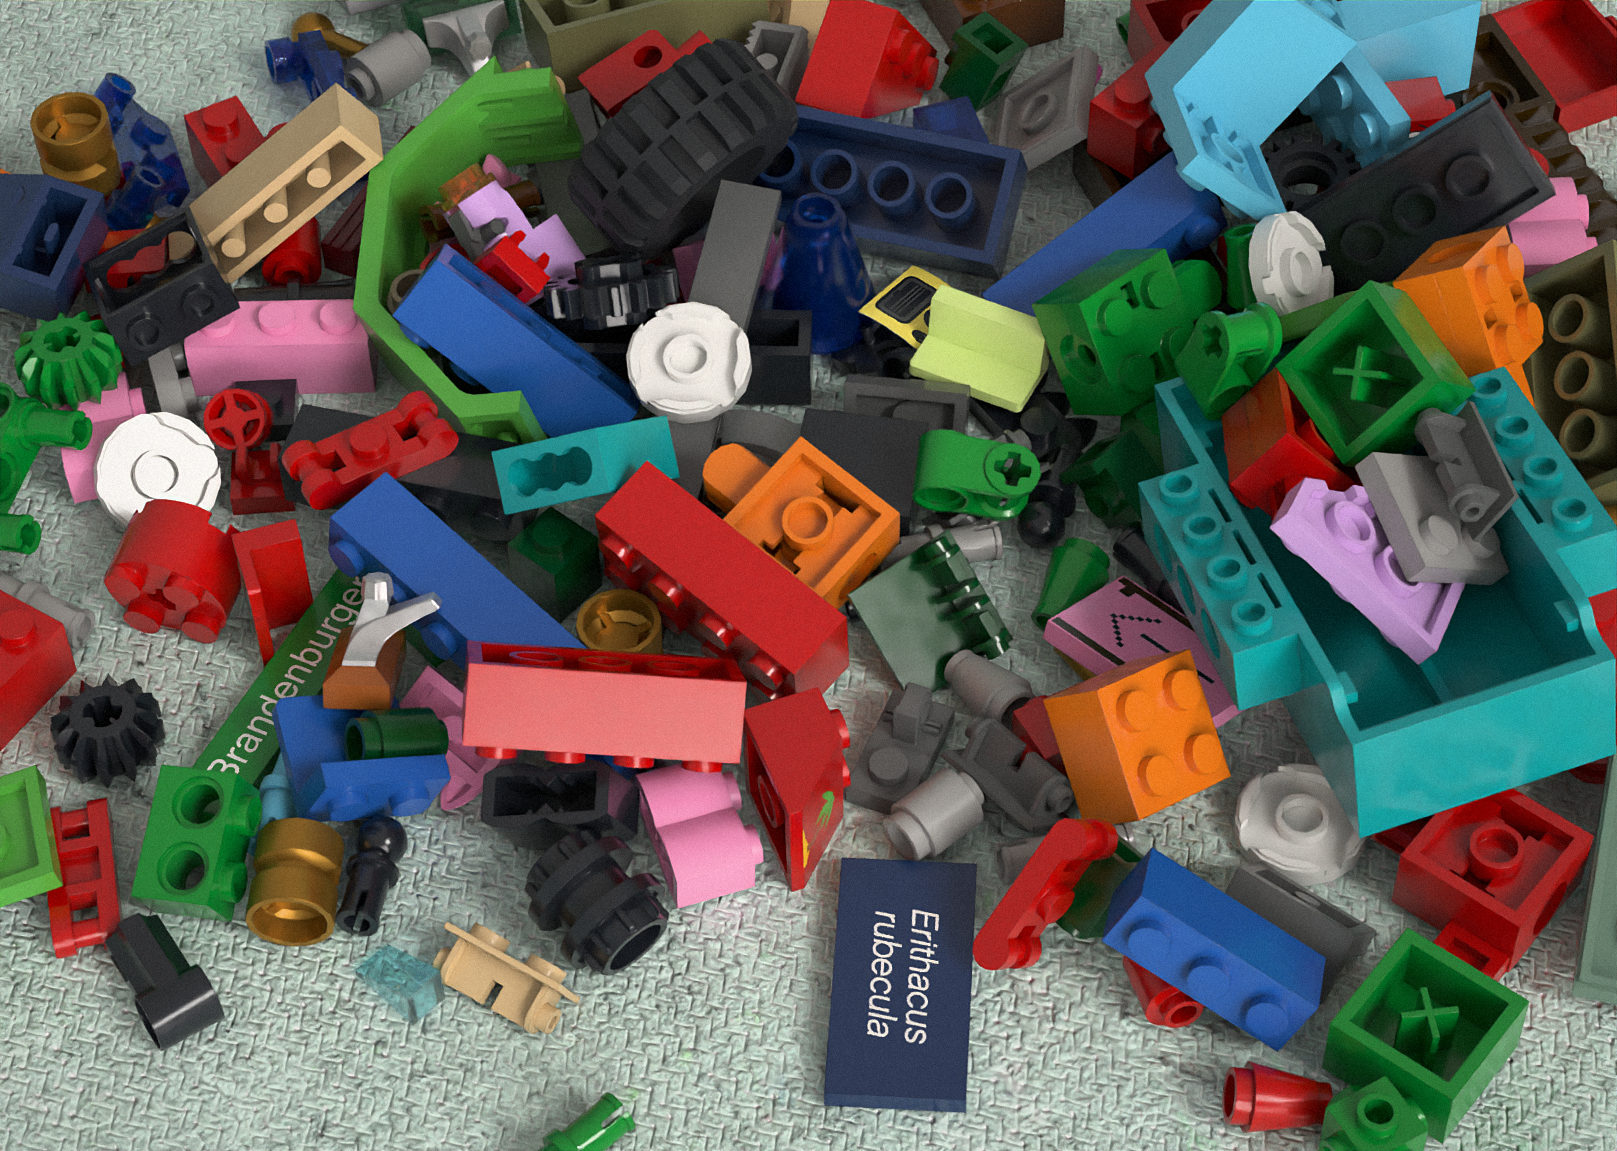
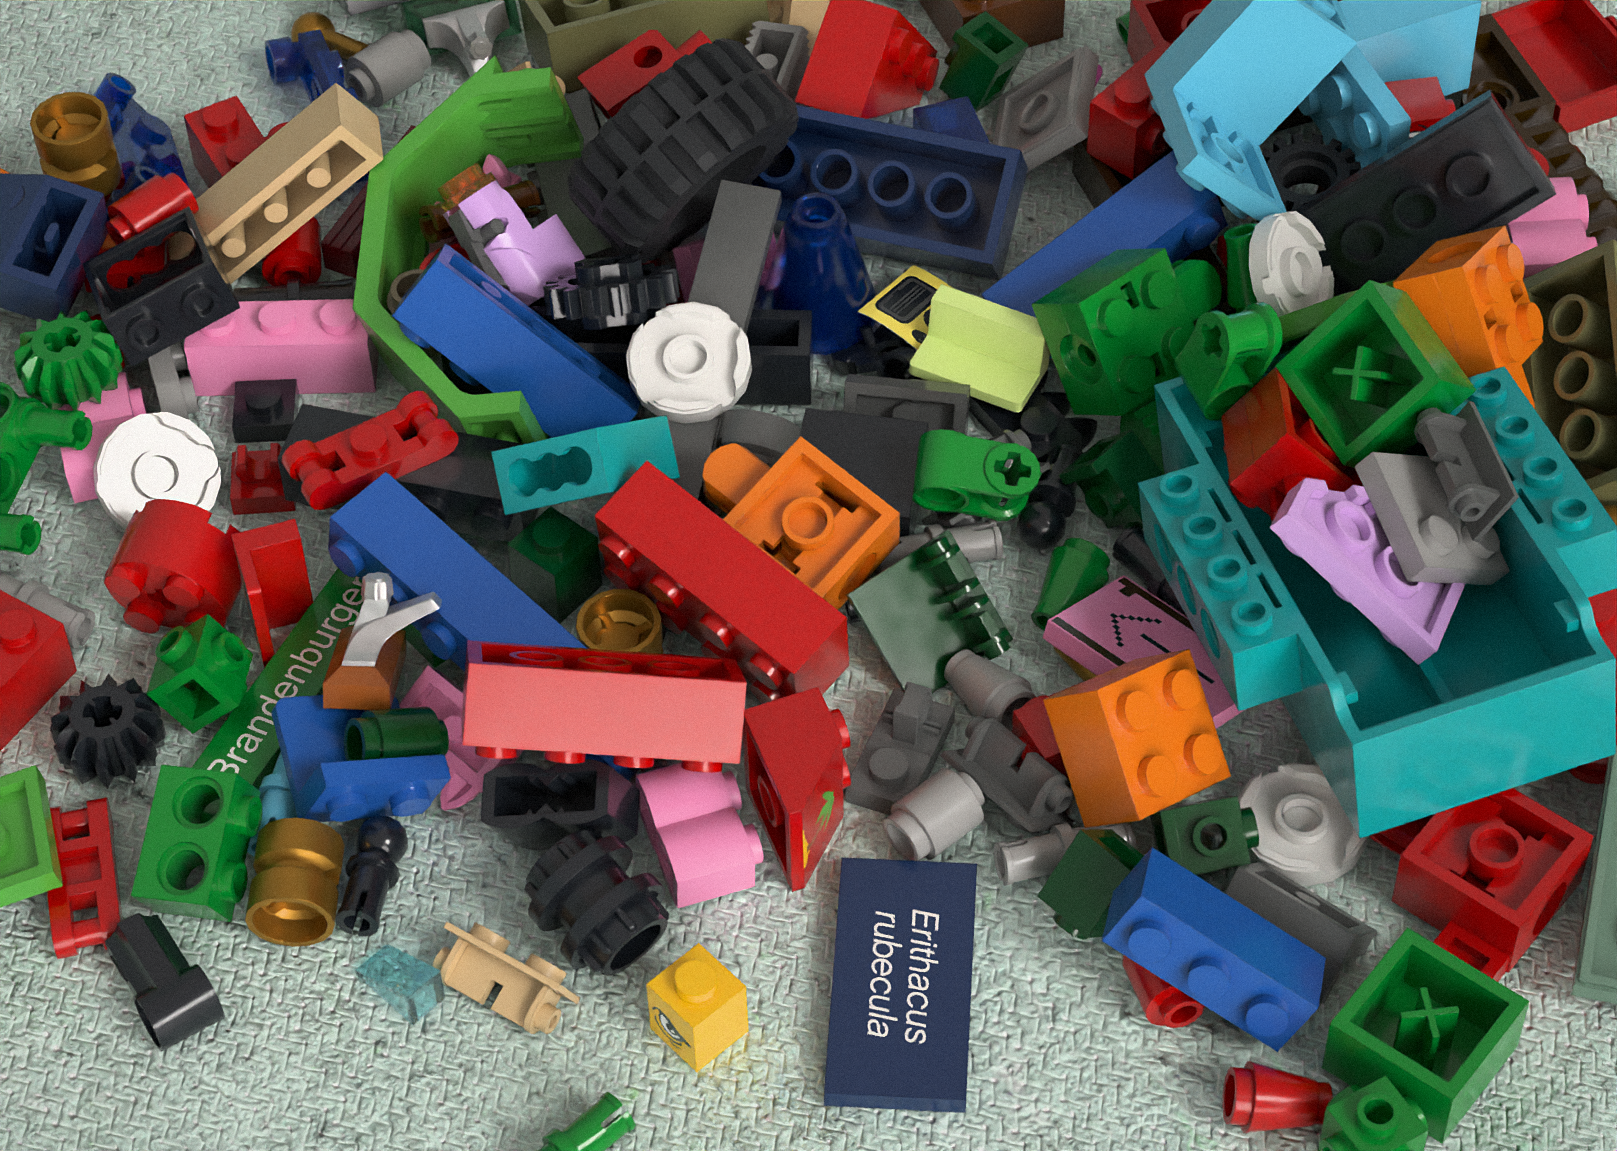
red wheel [204,389,274,450] -> none
red tile [472,230,551,303] -> none
red plate [972,818,1118,970] -> none
none -> red brick [105,172,199,256]
none -> green brick [146,614,253,734]
none -> yellow brick [646,943,749,1072]
none -> dark green brick [1150,796,1259,874]

